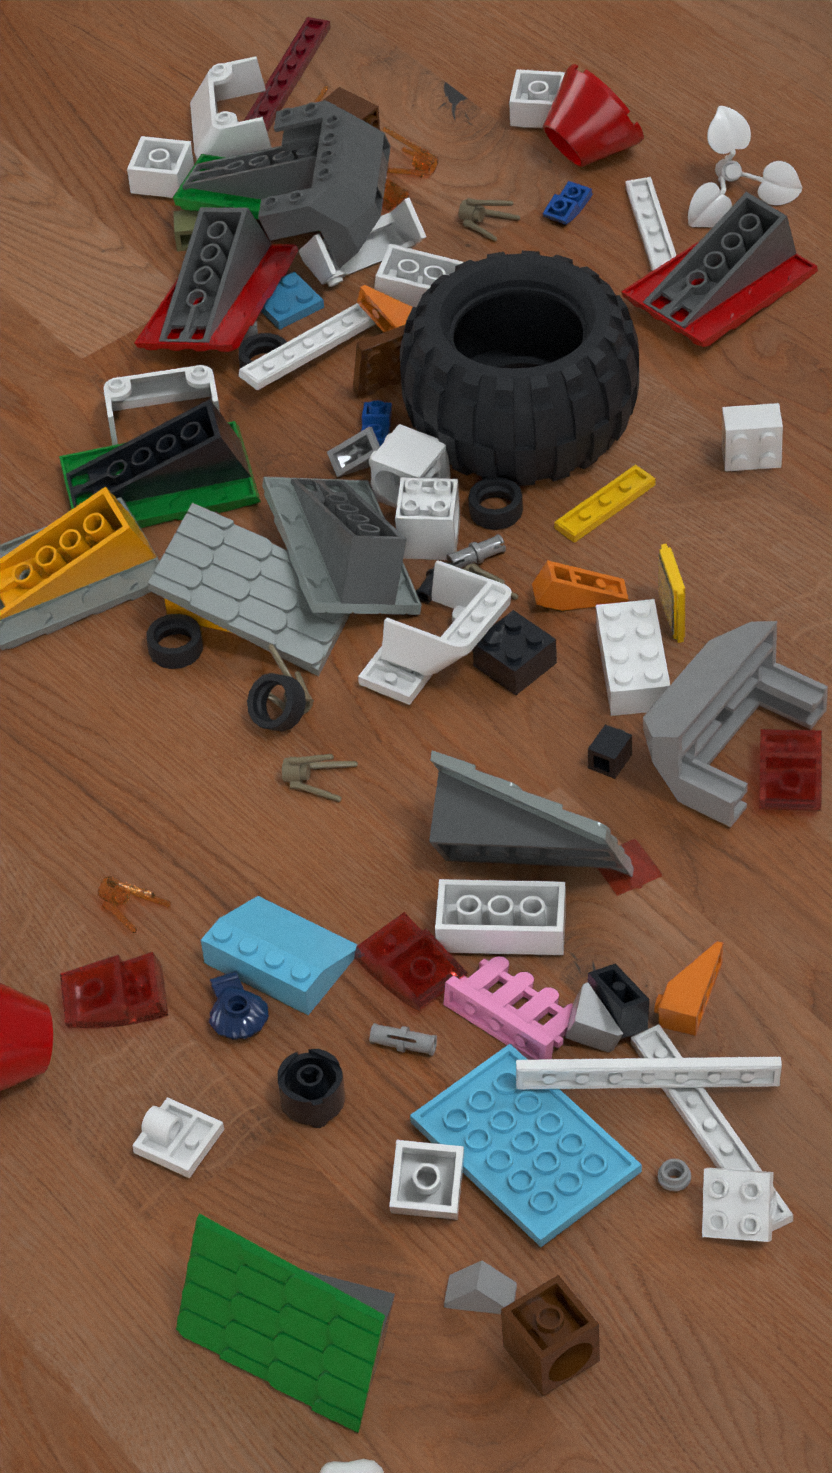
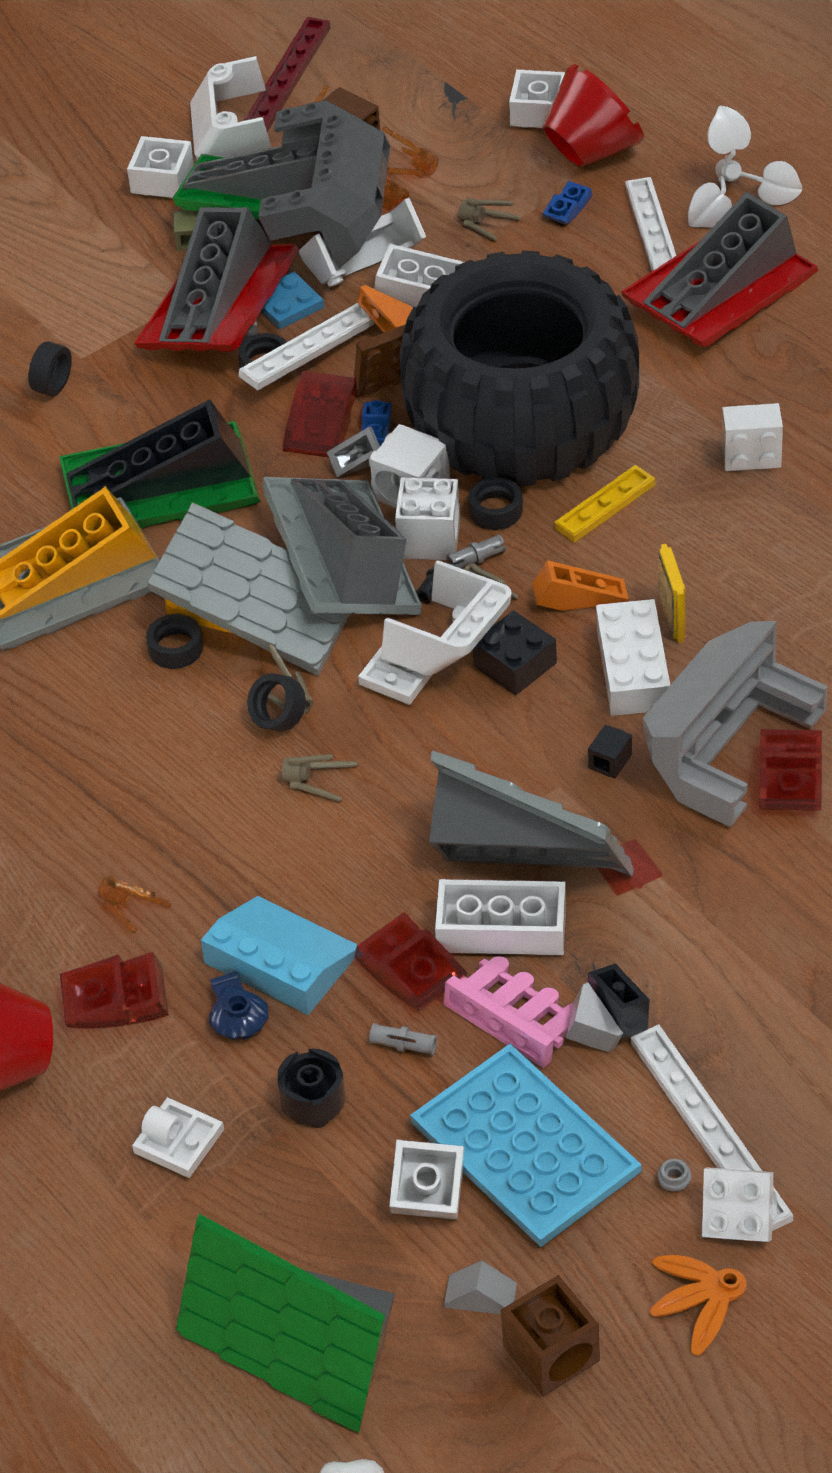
white windscreen [104,365,220,445] -> none
white tile [516,1057,782,1089] -> none
orange slope [654,941,723,1036] -> none
none -> black tyre [28,341,72,396]
none -> clear red slope [283,371,357,458]
none -> orange plant [650,1255,747,1356]

